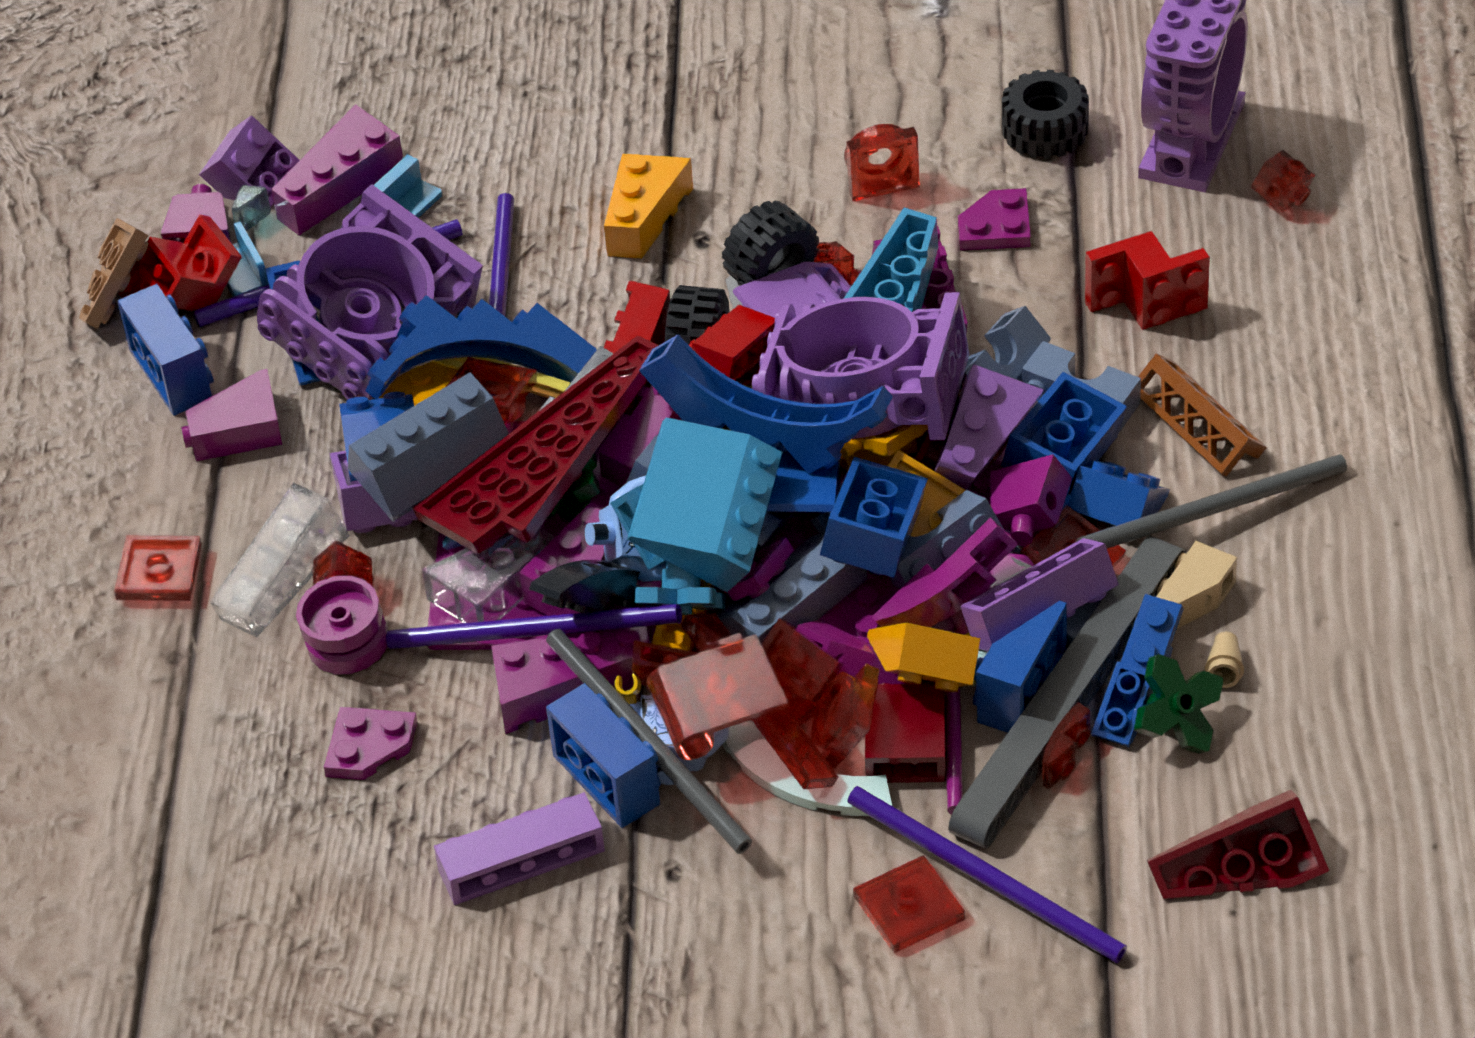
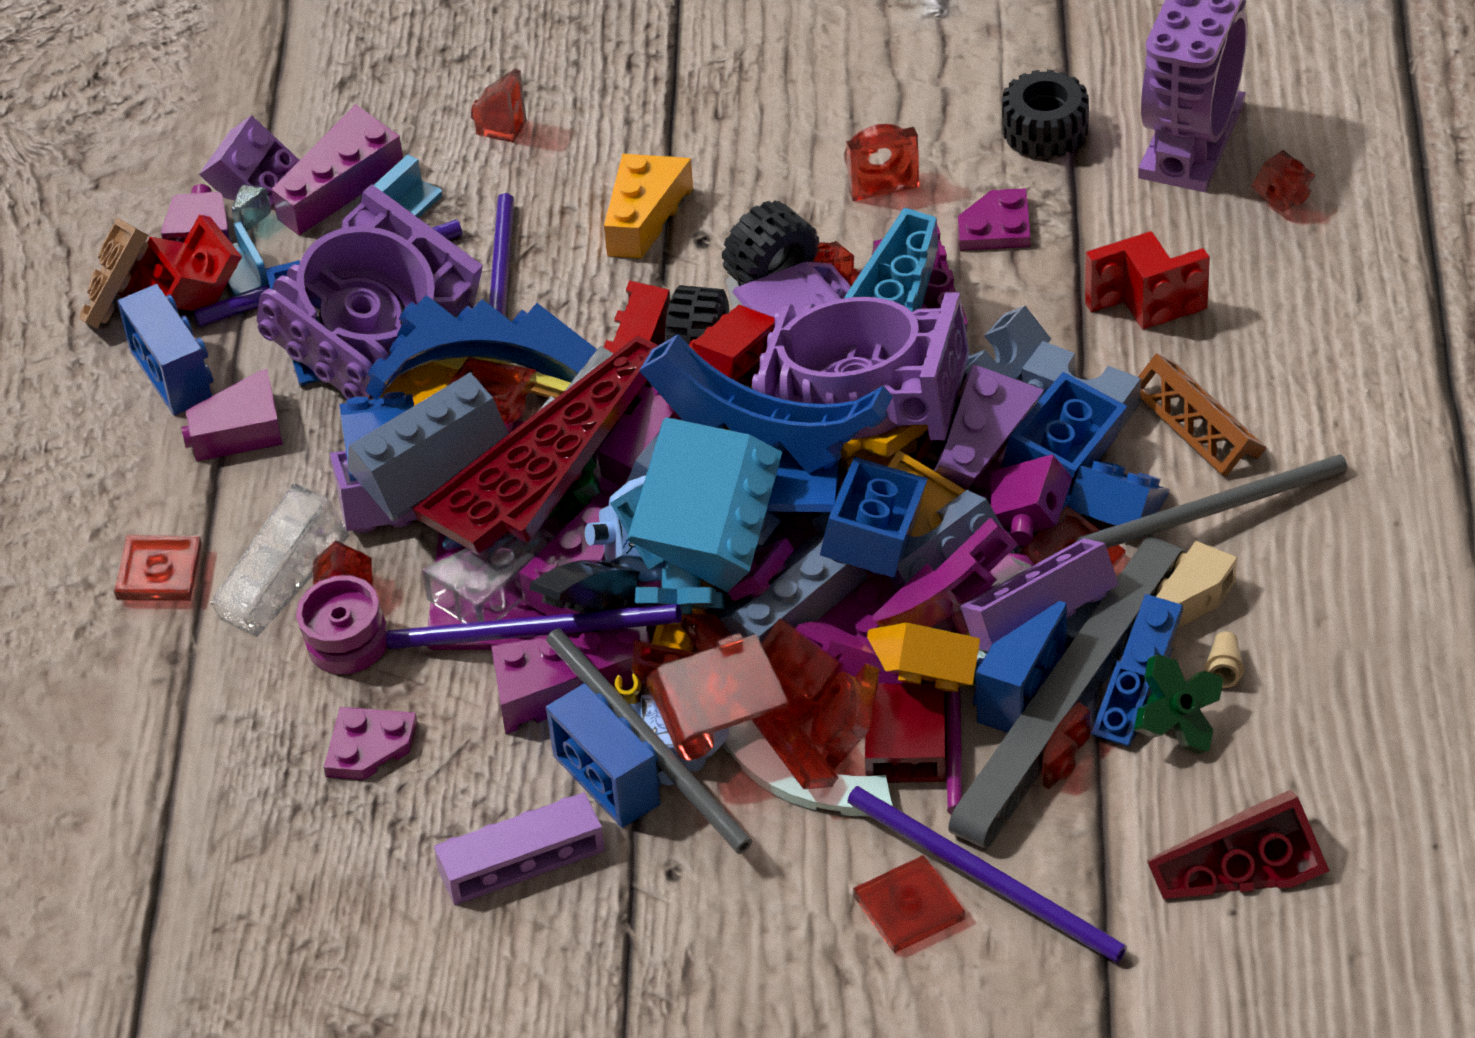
none -> clear red slope [471,69,527,143]

